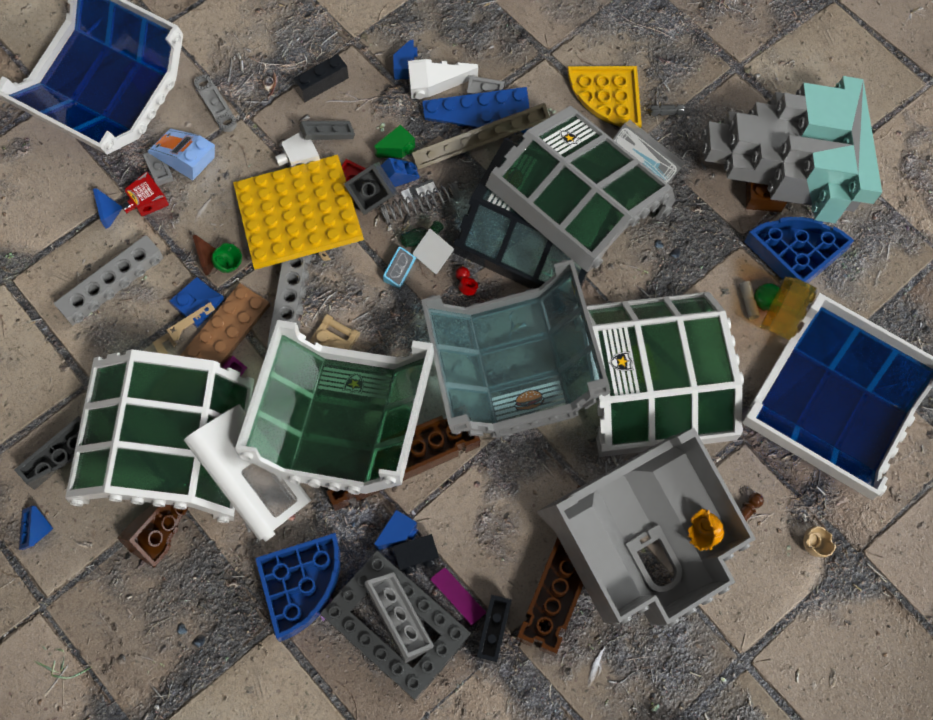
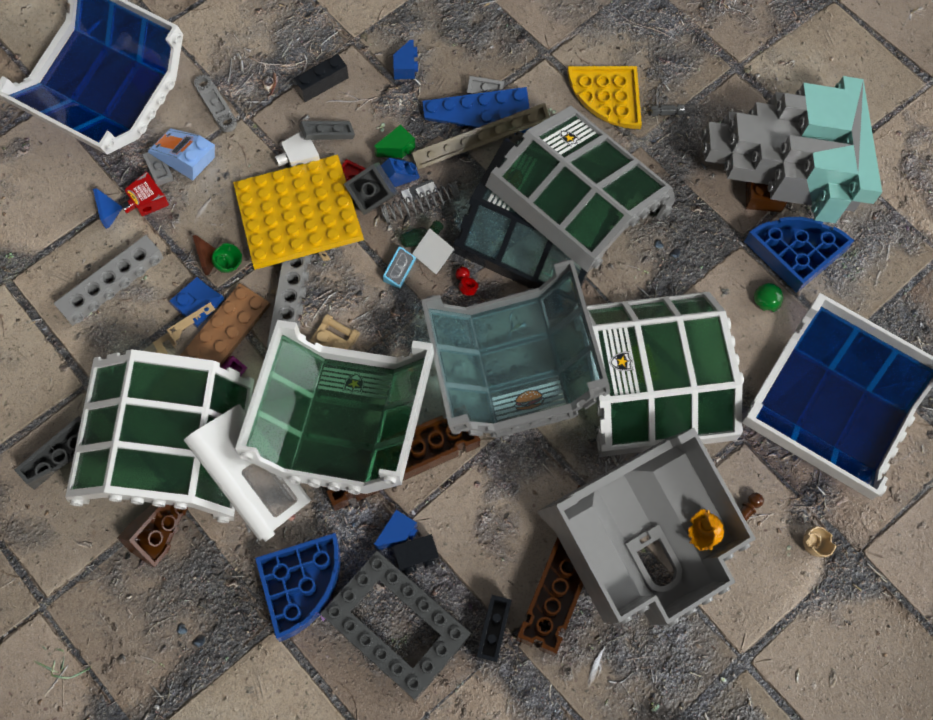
blue slope [19,506,53,550] -> none
light grey slope [364,572,434,664] -> none
white wedge [408,59,478,99] -> none
magenta slope [430,568,486,627] -> none
slope [613,120,685,187] -> none
light grey piece [739,281,760,320] -> none
clear yellow brick [760,277,817,340] -> none

